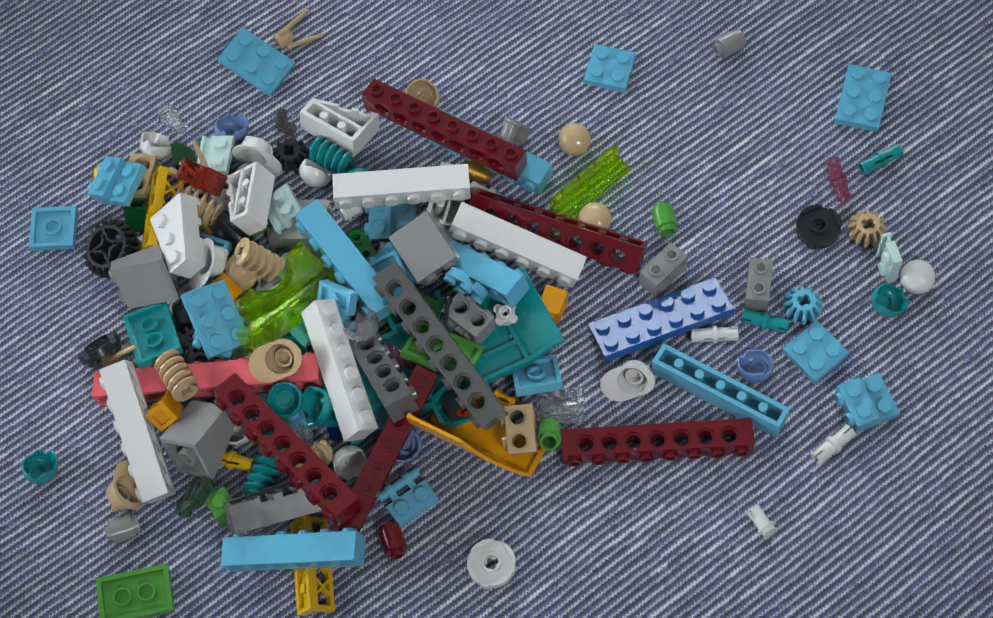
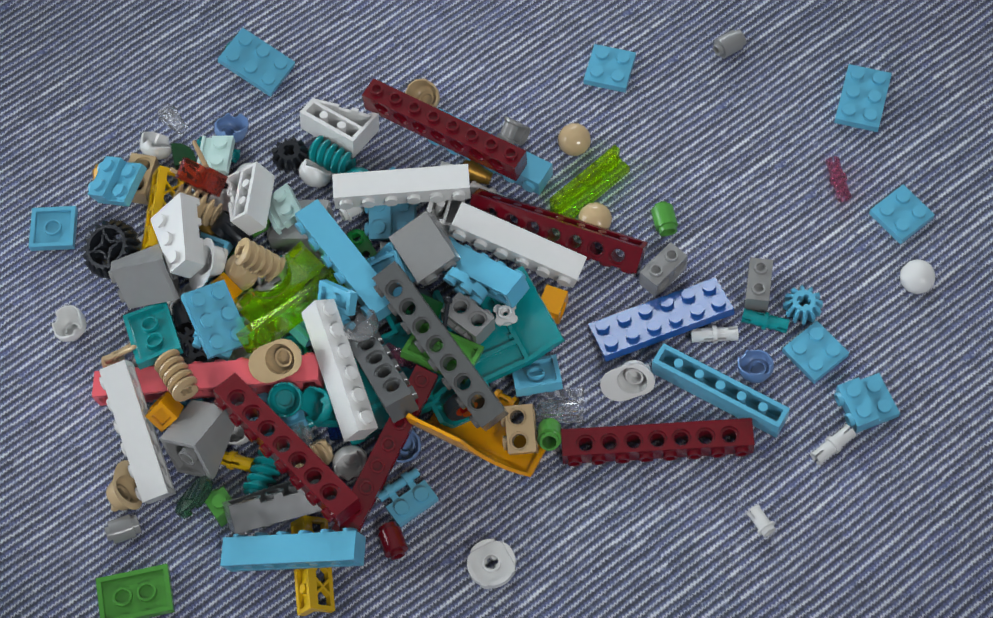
teal hair [22,449,58,484] -> none
black plate [77,331,121,368] -> none
dark green brick [123,198,149,232] -> none
white piece [232,136,282,174] -> none
tan plant [272,9,323,51] -> none
clear smoke arm [276,109,297,136] -> none
black plate [795,204,842,250] -> none
tan gear [847,209,887,249] -> none
teal pin [858,143,904,175] -> none
teal hair [871,283,909,318] -> none
light aqua plate [876,232,903,283] -> none
none -> white hair [52,305,87,342]
none -> medium azure plate [869,184,935,245]

